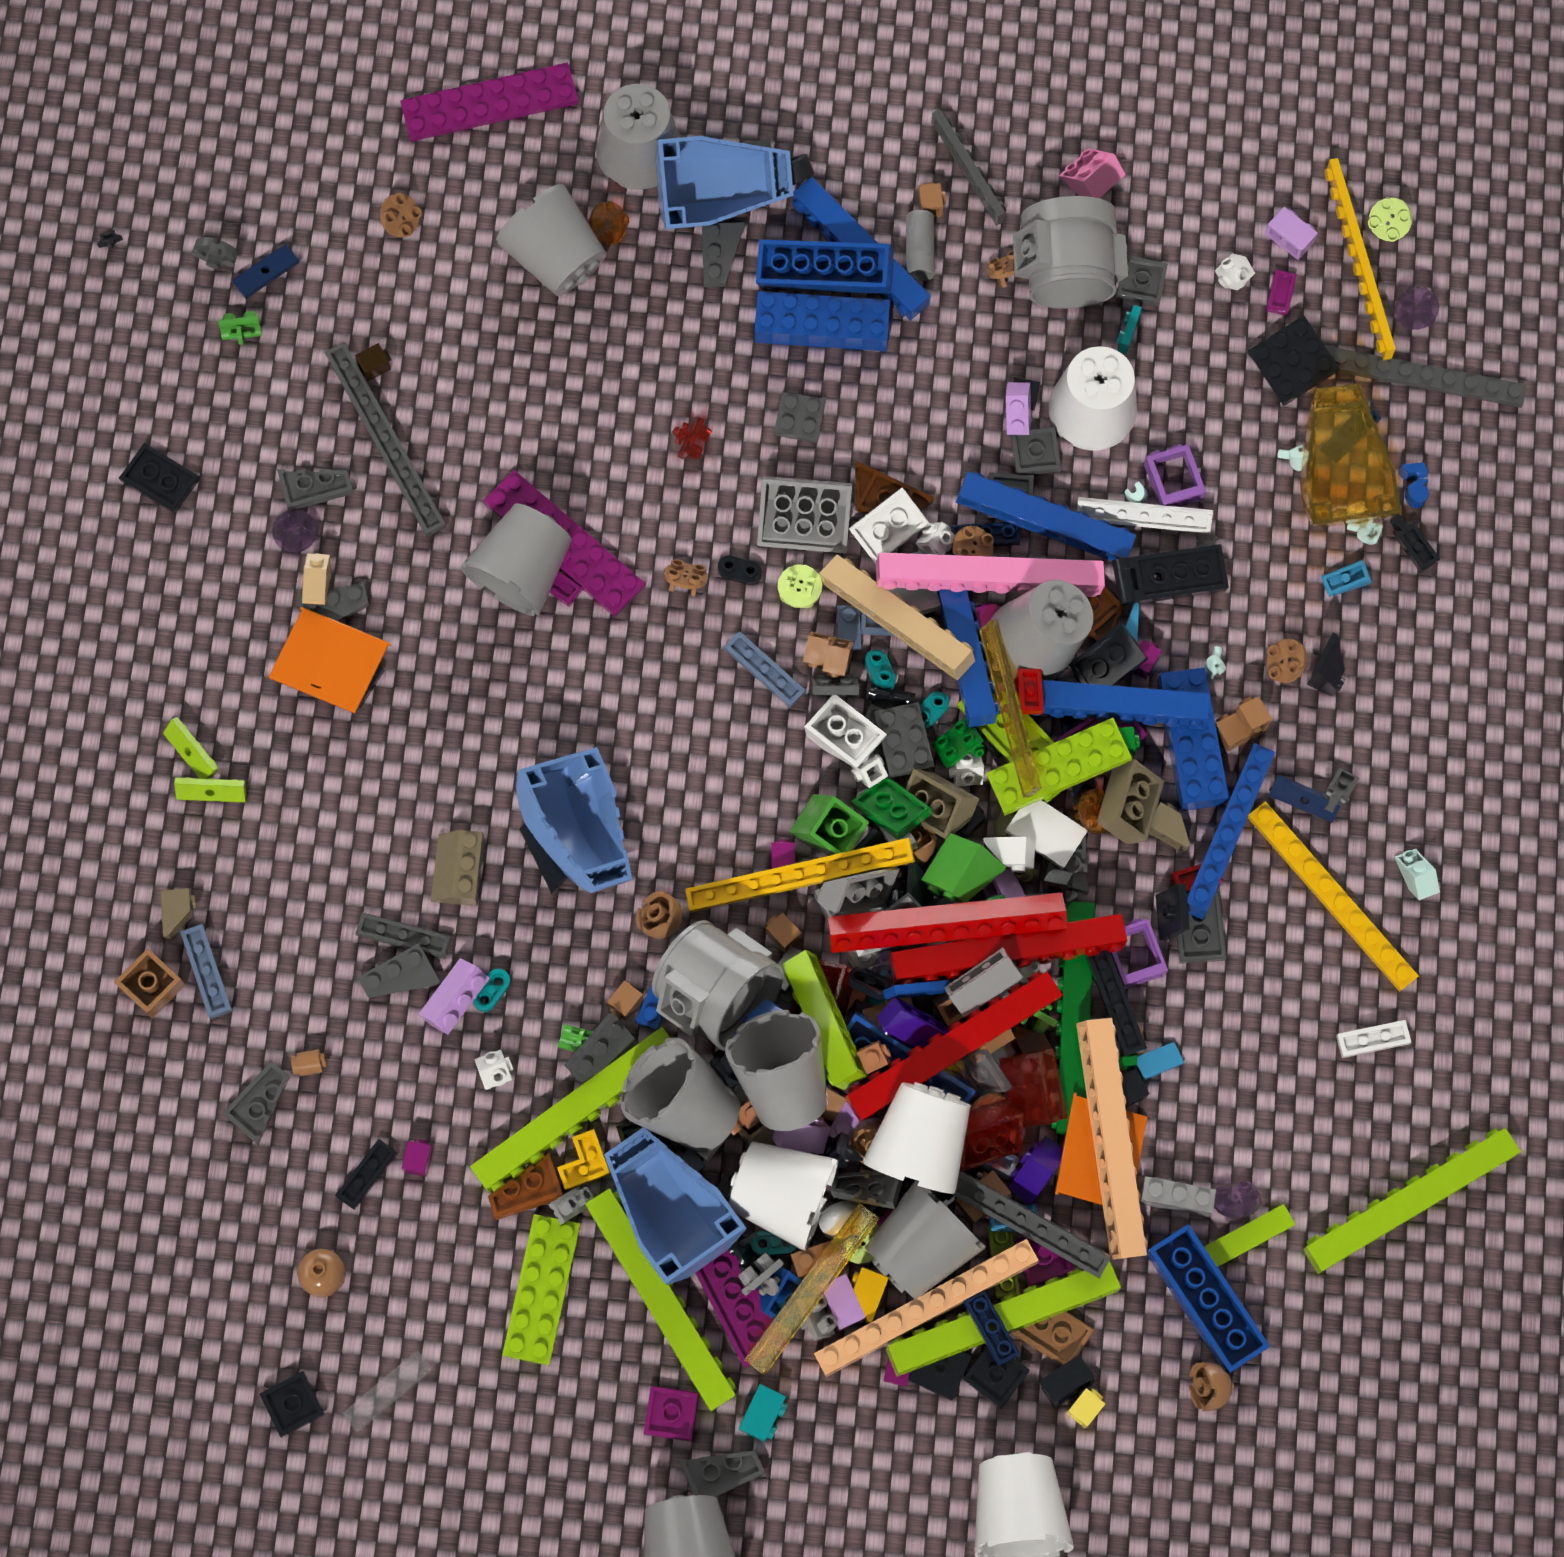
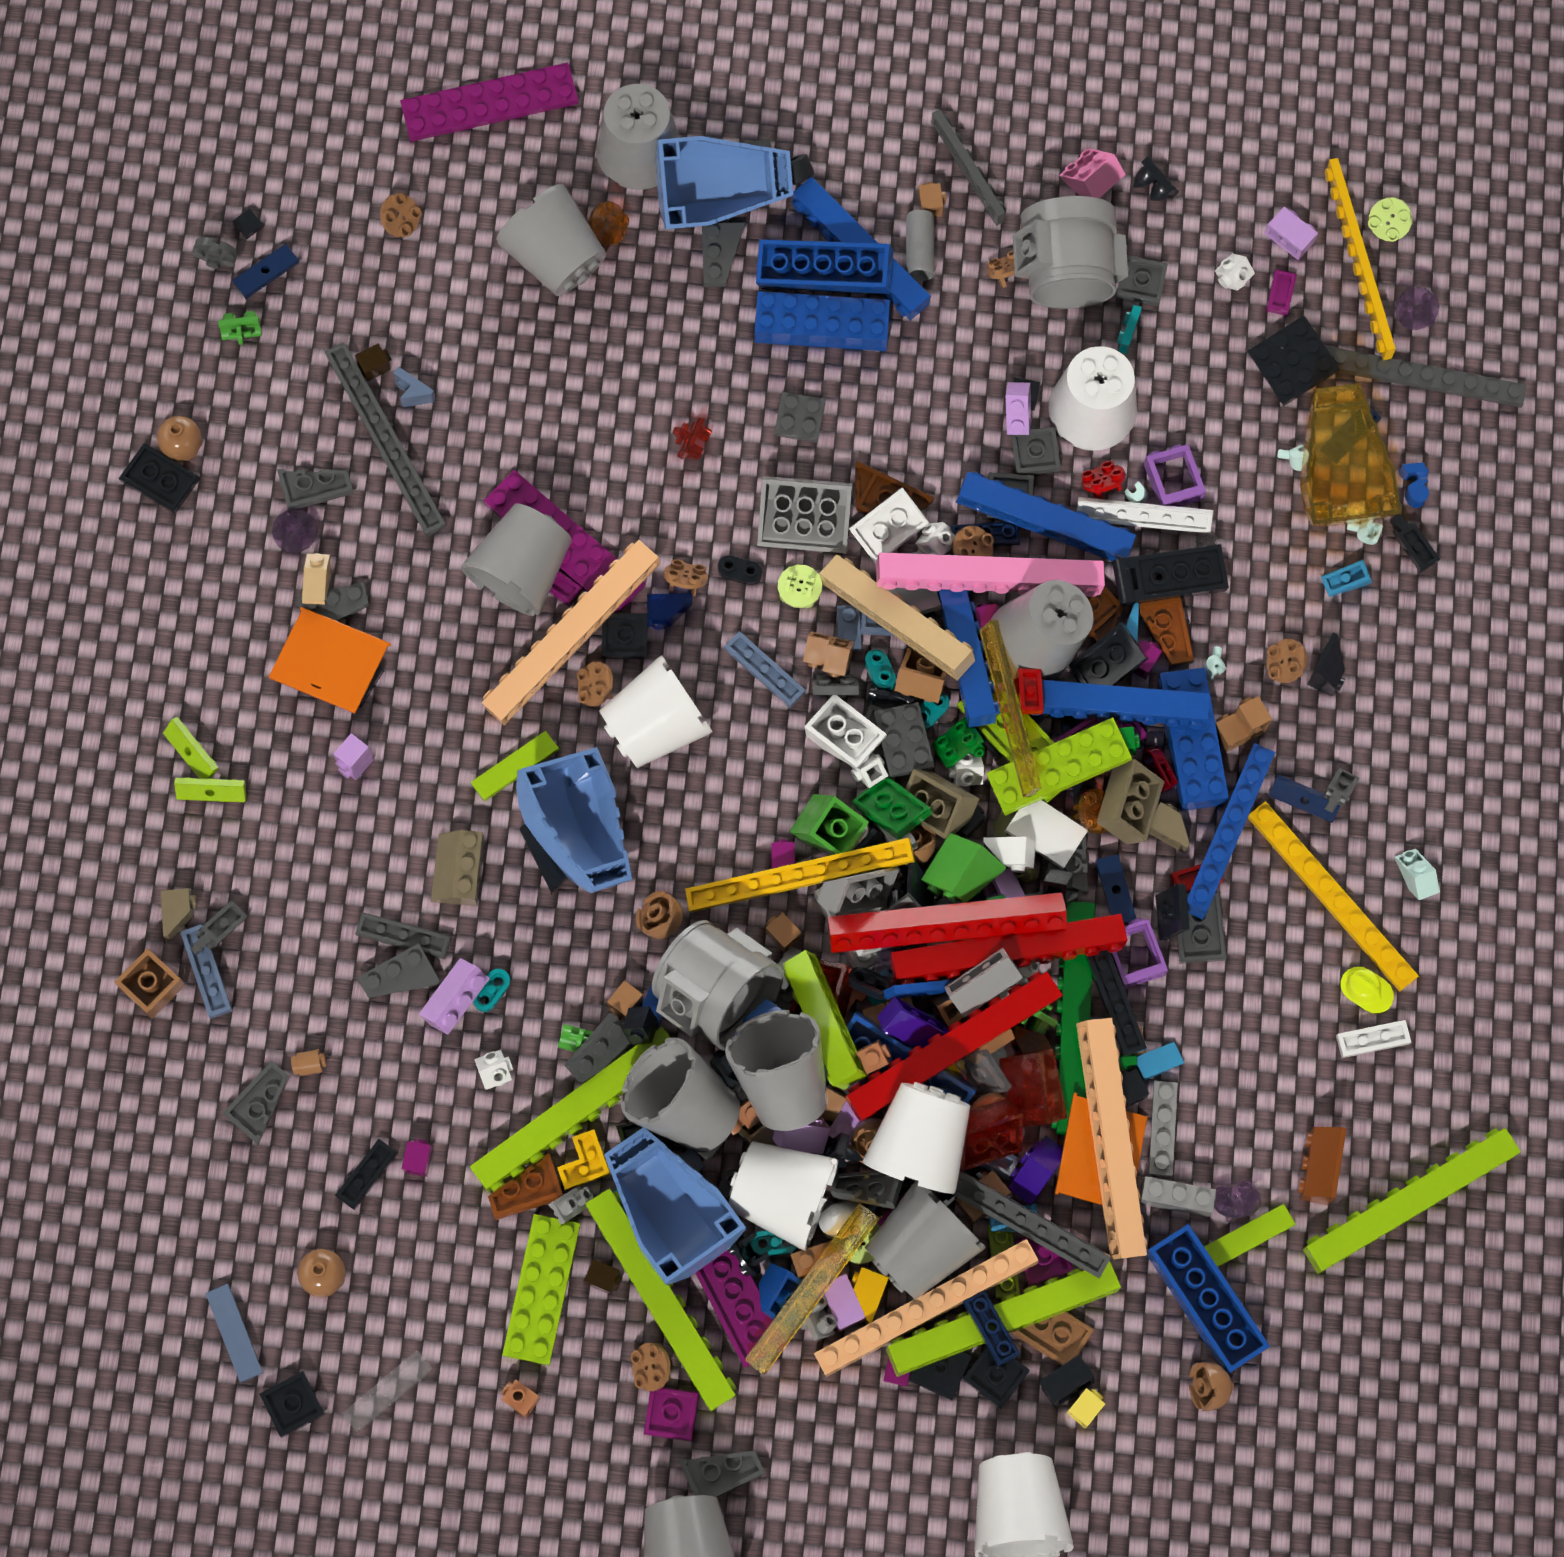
black piece [97,230,123,248] -> none
light grey hips [738,1253,784,1296] -> none
teal brick [739,1384,788,1443] -> none
none -> medium nougat cylinder [157,416,203,462]
none -> dark grey hinge [190,900,248,955]
none -> sand blue tile [205,1284,264,1383]
none -> black tile [232,208,264,240]
none -> lavender brick [333,733,374,780]
none -> sand blue slope [393,366,436,407]
none -> lime tile [471,731,559,802]
none -> light nougat brick [482,540,661,726]
none -> nougat brick [501,1379,541,1418]
none -> medium nougat plate [577,661,613,707]
none -> dark brown brick [583,1259,623,1295]
none -> white cone [599,655,713,768]
none -> black plate [601,613,648,659]
none -> black brick [622,1006,659,1045]
none -> medium nougat plate [631,1343,671,1391]
none -> clear blue slope [647,593,693,630]
none -> medium nougat brick [894,646,948,703]
none -> red plate [1081,461,1126,499]
none -> dark blue tile [1095,854,1136,924]
none -> black tile [1133,156,1179,201]
none -> dark orange wing [1139,597,1194,667]
none -> dark red piece [1142,746,1178,794]
none -> light grey plate [1148,1081,1178,1177]
none -> dark orange slope [1297,1127,1347,1205]
none -> neon yellow piece [1341,967,1394,1014]

